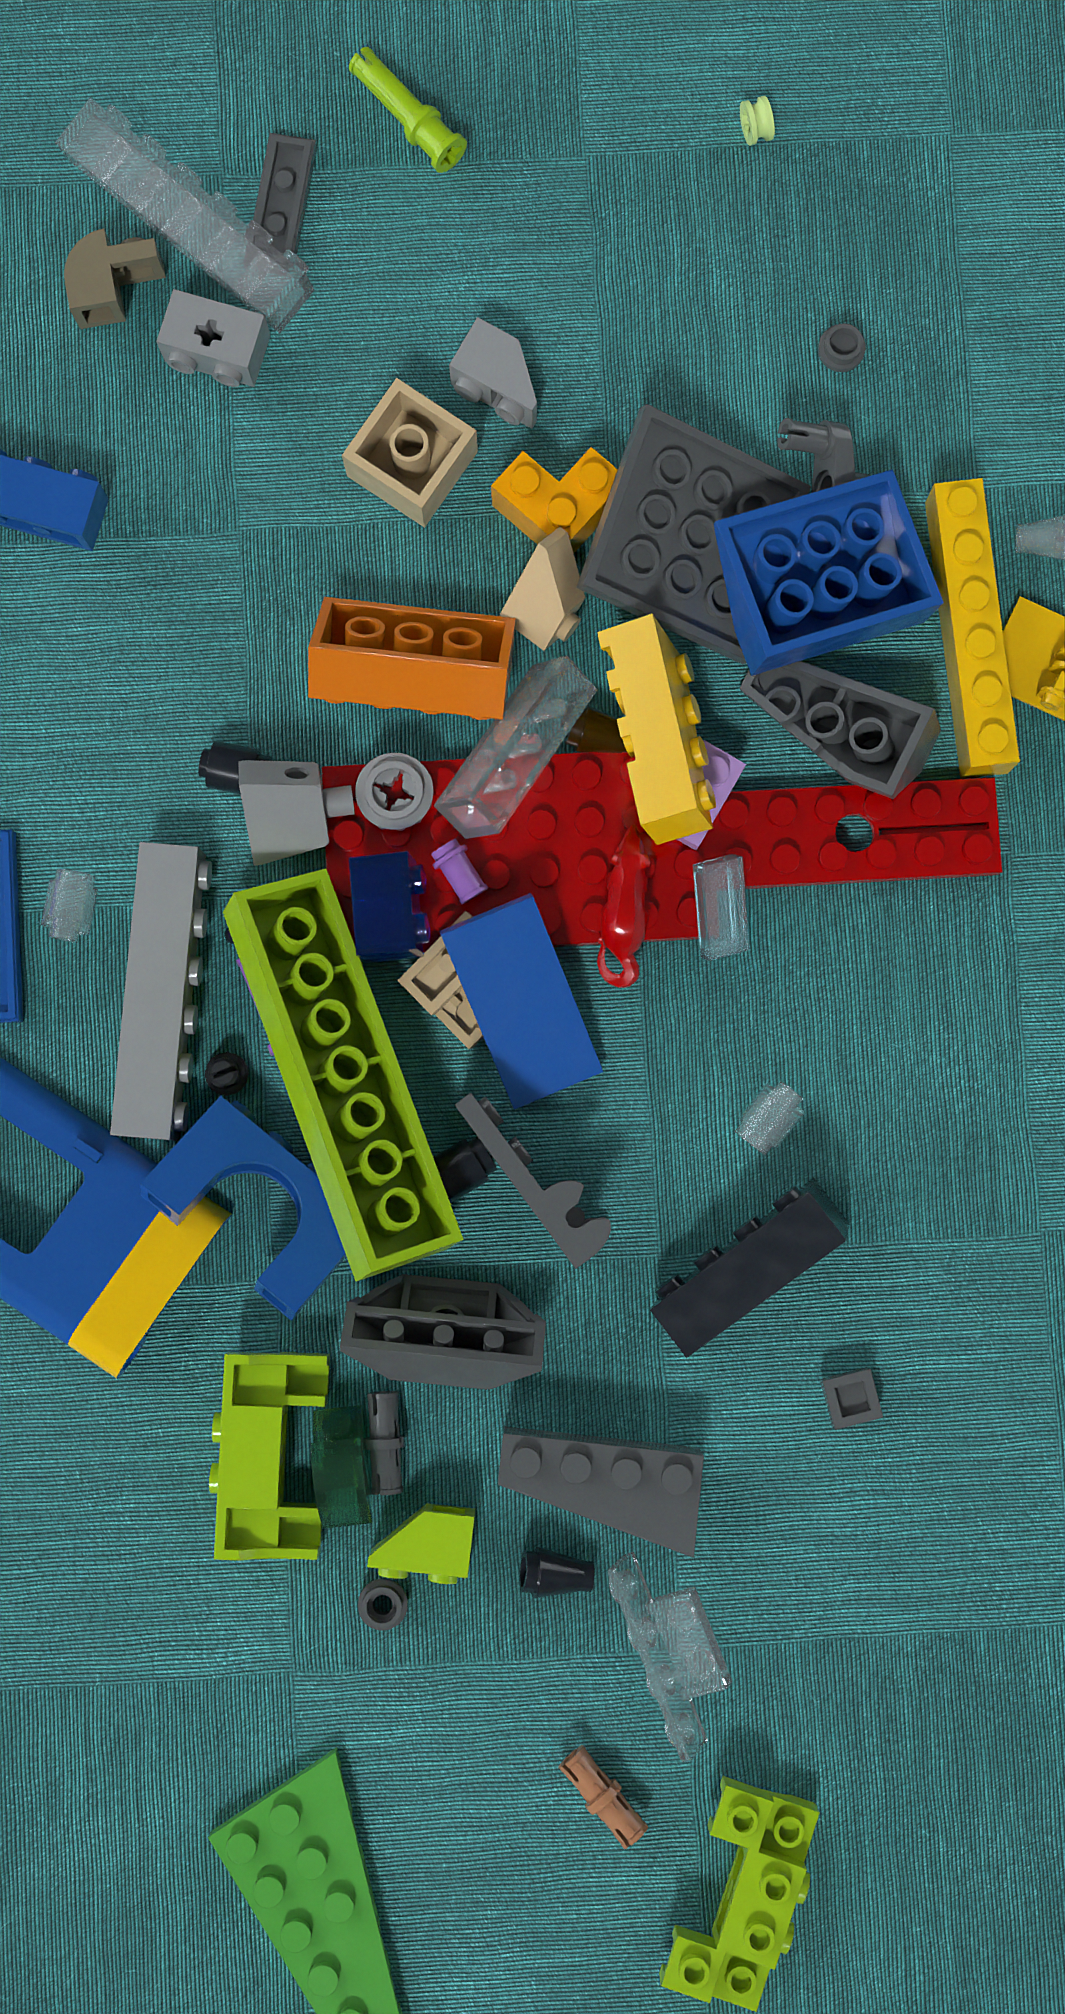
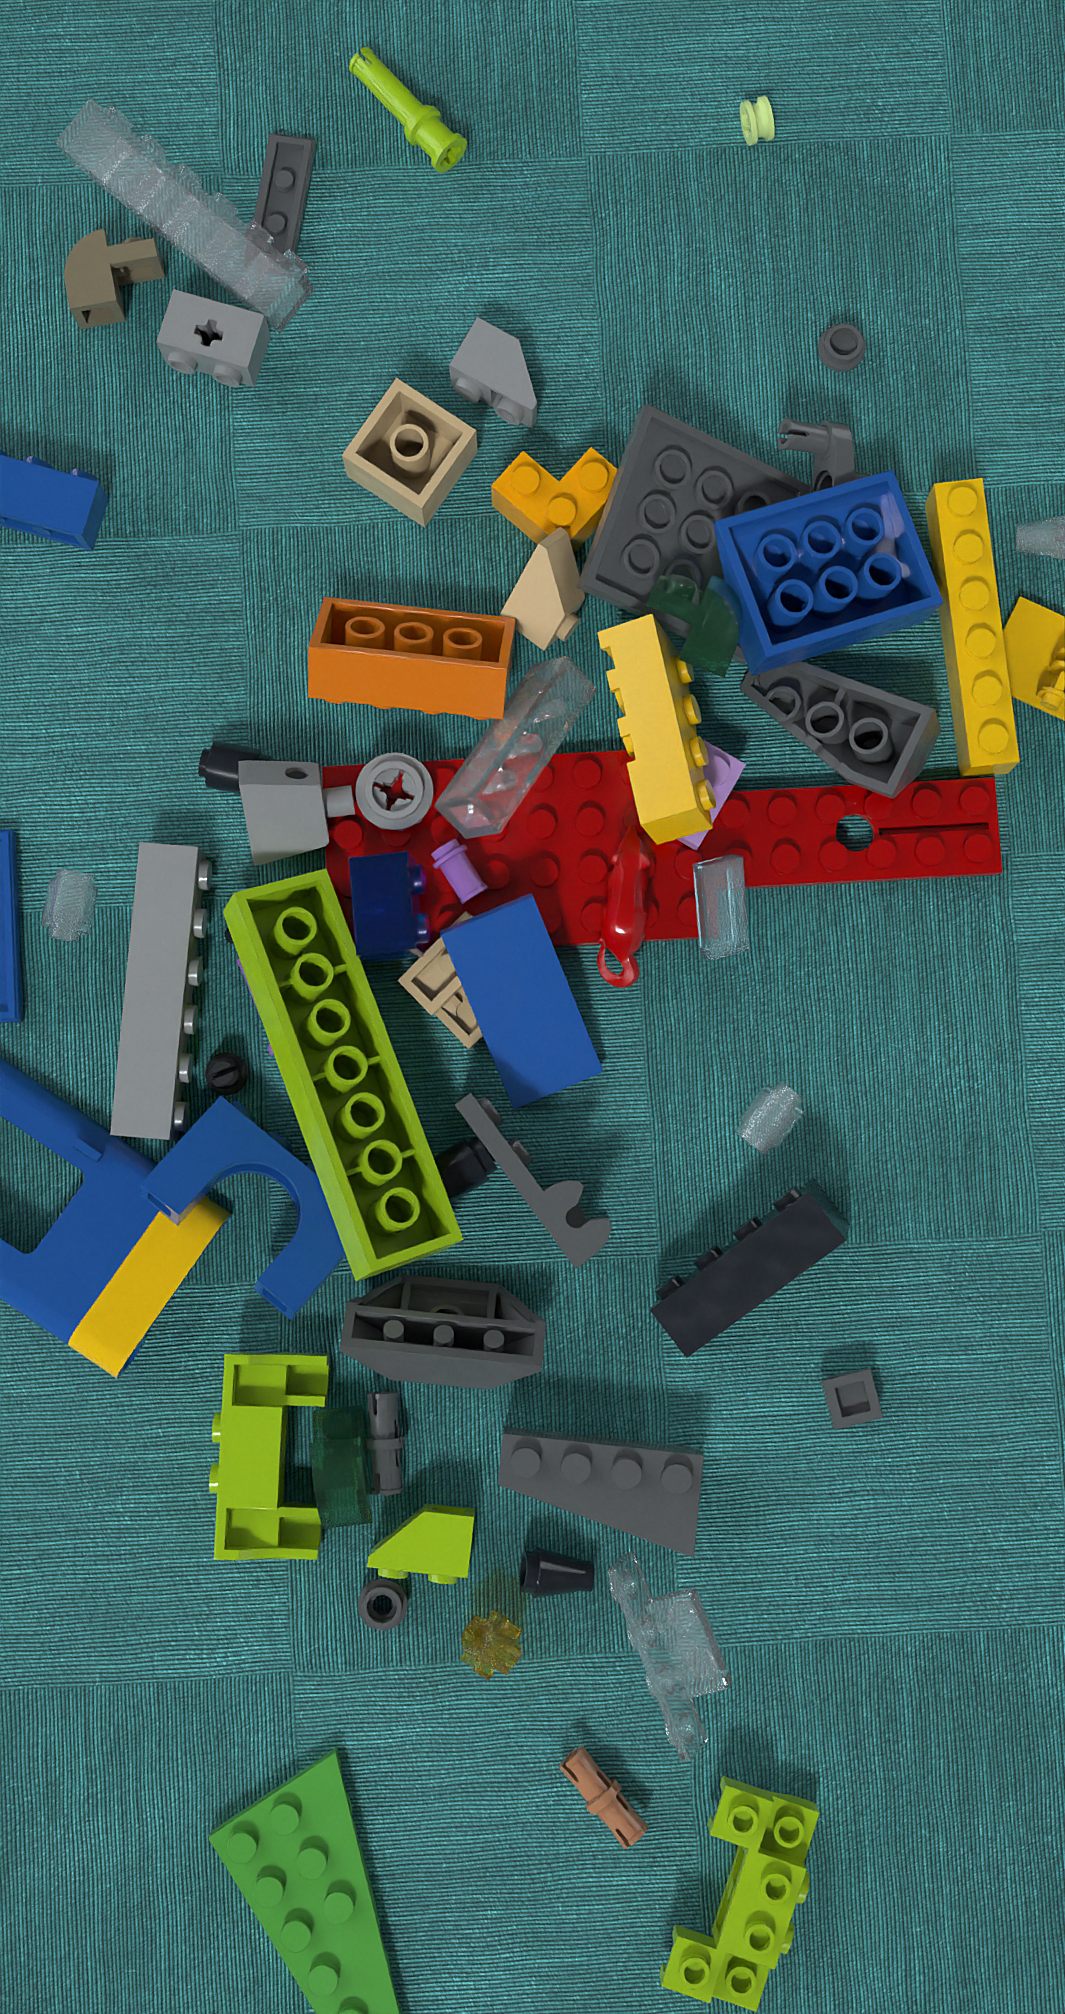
dark brown cone [564,704,628,753] -> none
none -> clear yellow gear [460,1610,522,1680]
none -> clear green brick [647,574,744,678]

